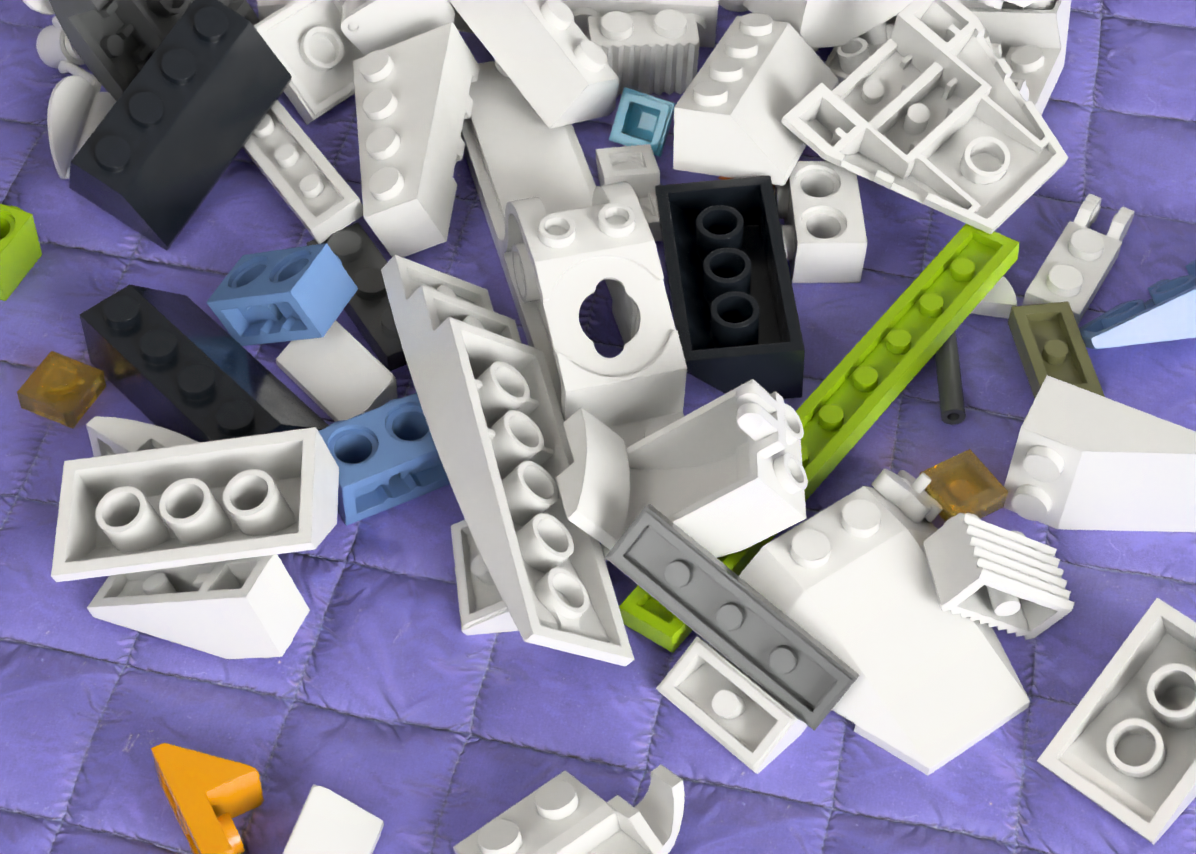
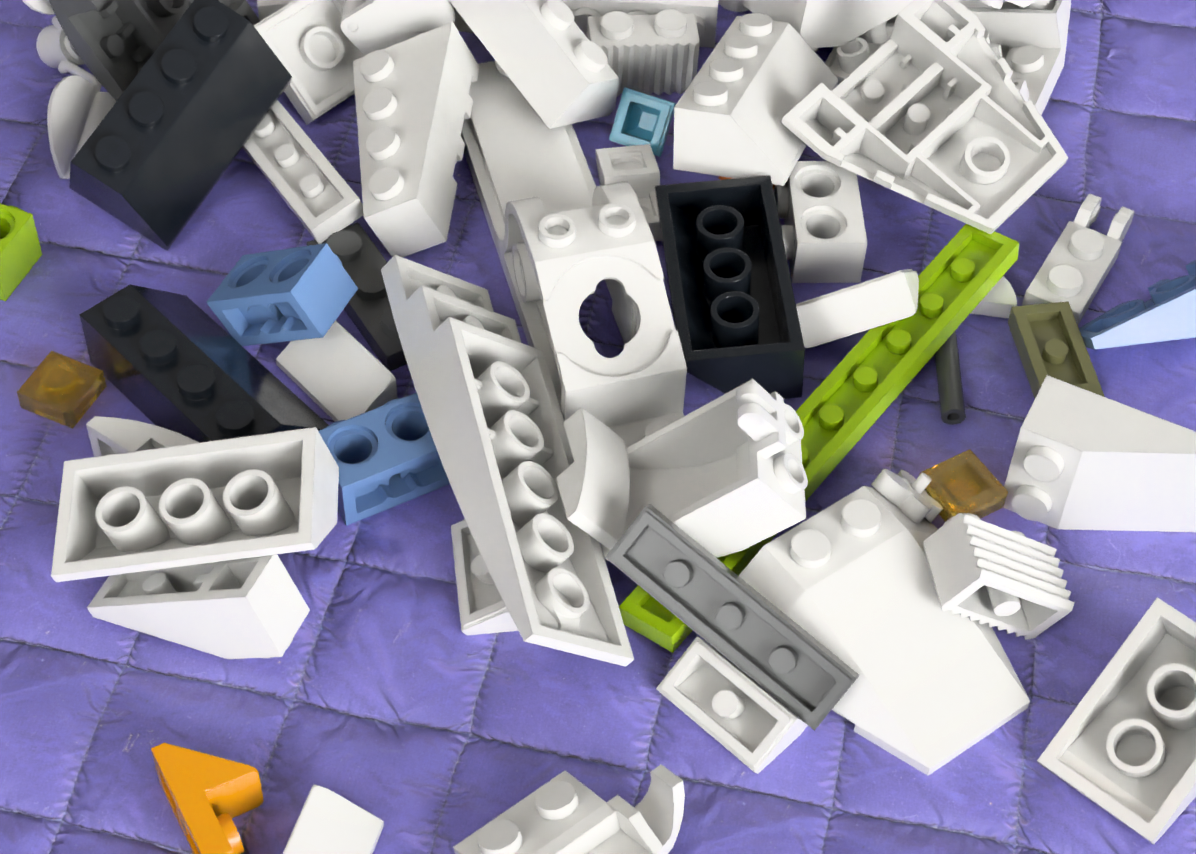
none -> white slope [796,269,919,348]

